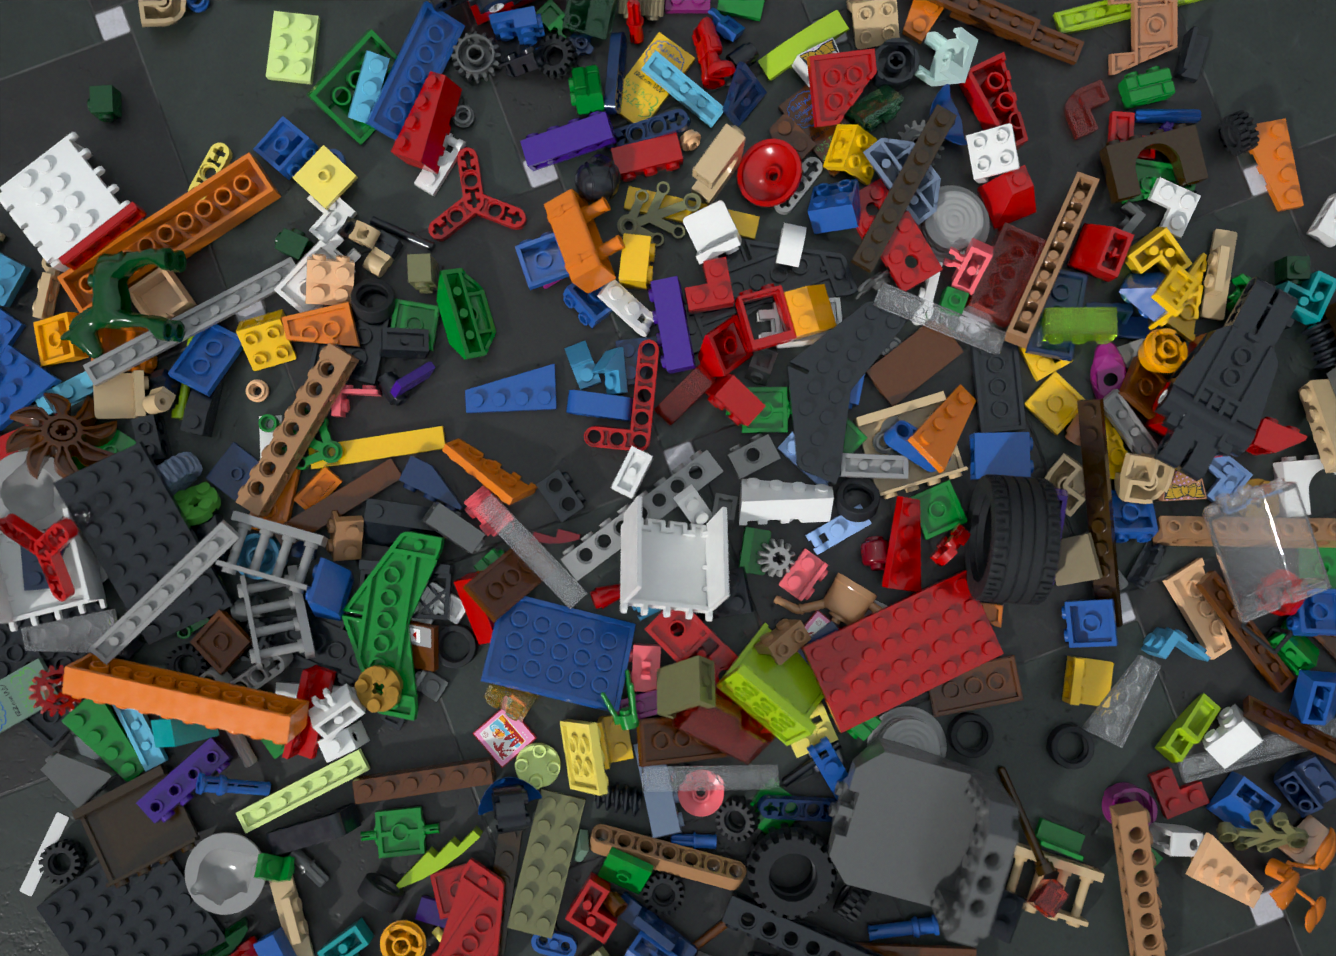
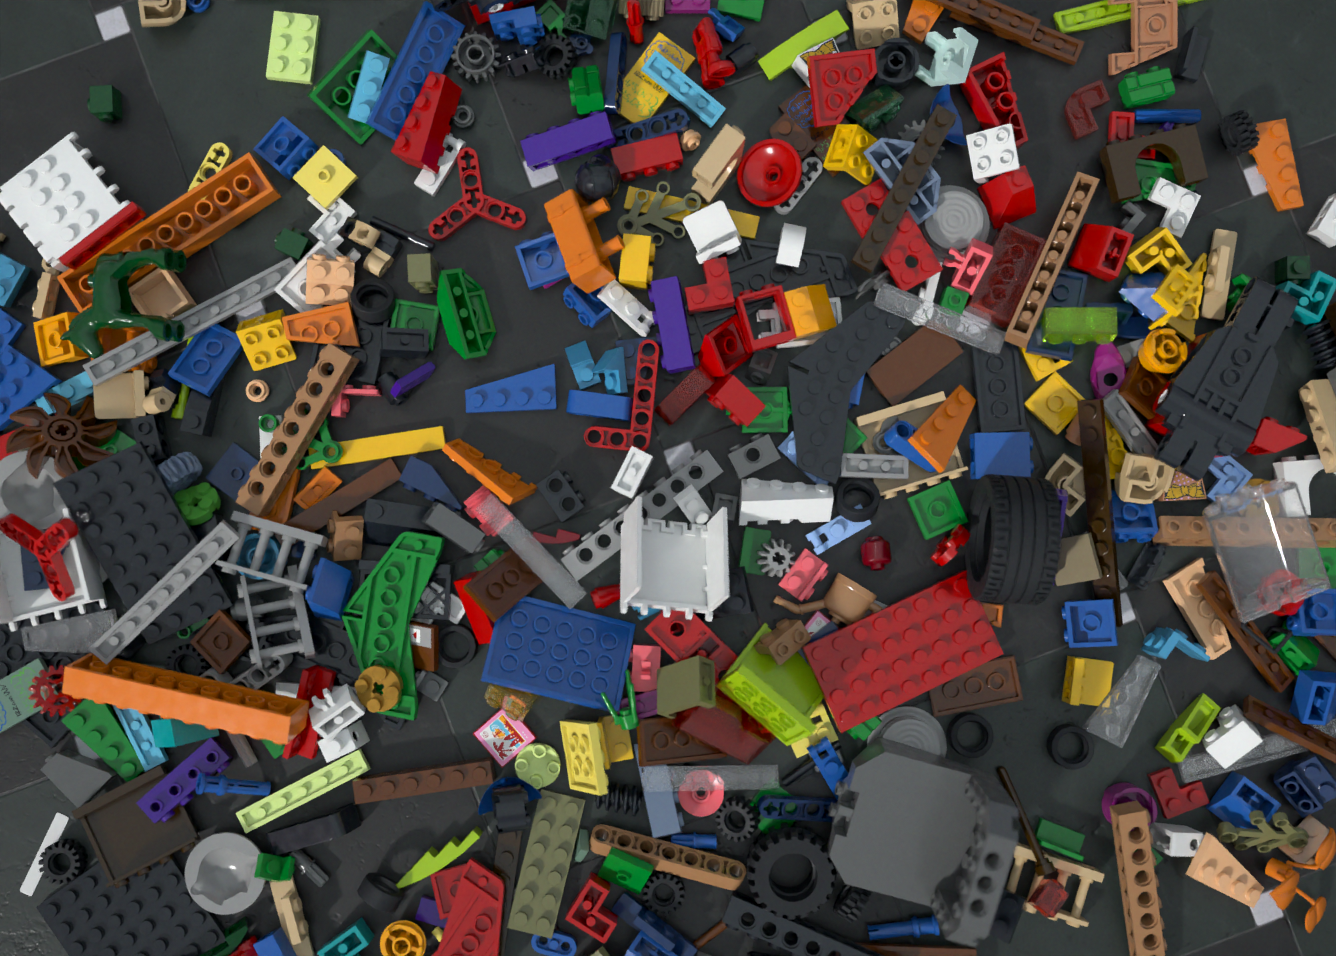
green plate [360,806,440,858] -> none
reddish brown hose [602,891,628,918] -> none
dark blue wing [722,61,767,127] -> none
blue slope [807,179,861,234] -> none
red wing [882,496,921,592] -> none

